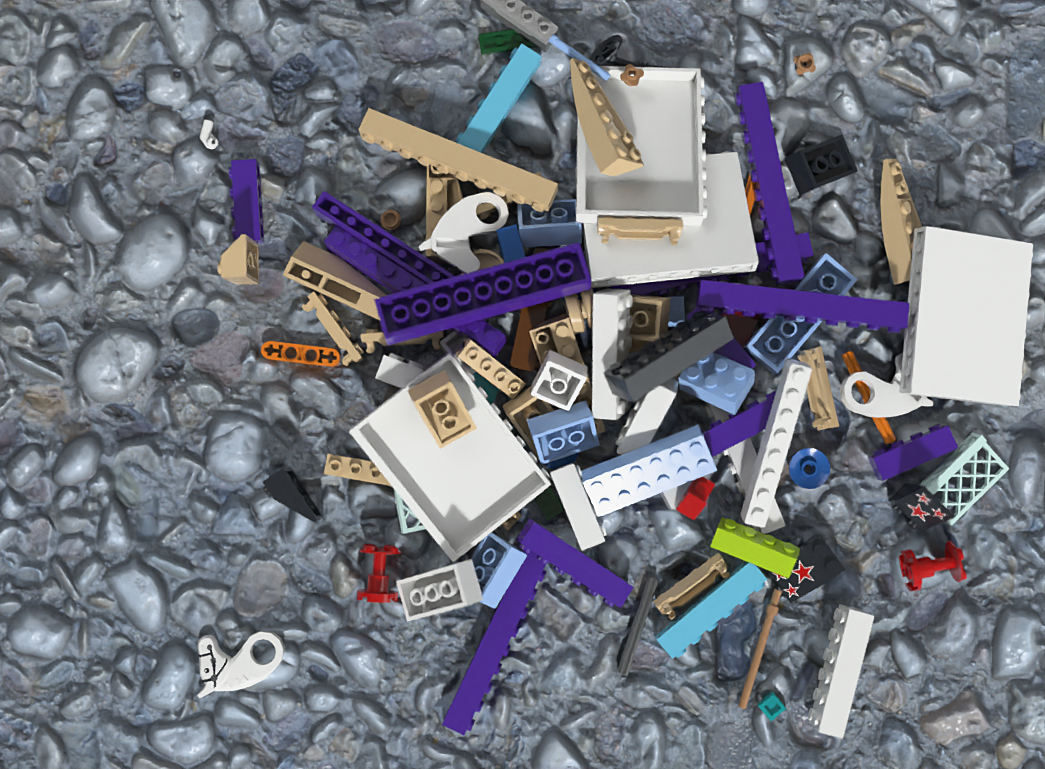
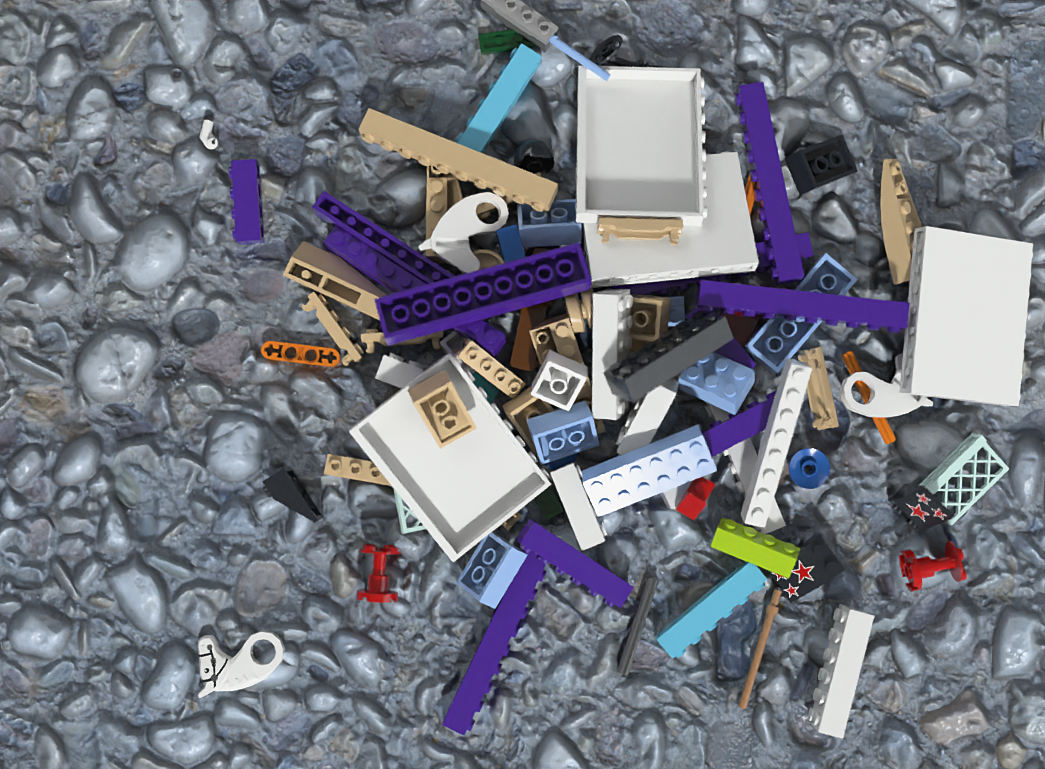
tan slope [218,235,259,285] -> none
medium nougat plate [381,210,401,230] -> none
white brick [396,559,483,622] -> none
tan wedge [570,58,644,176] -> none
medium nougat plate [620,64,644,86] -> none
tan piece [653,553,730,620] -> none
teal tile [757,692,787,721] -> none
medium nougat plate [793,53,816,75] -> none
dark purple brick [868,423,958,481] -> none
none -> black cylinder [514,139,555,174]

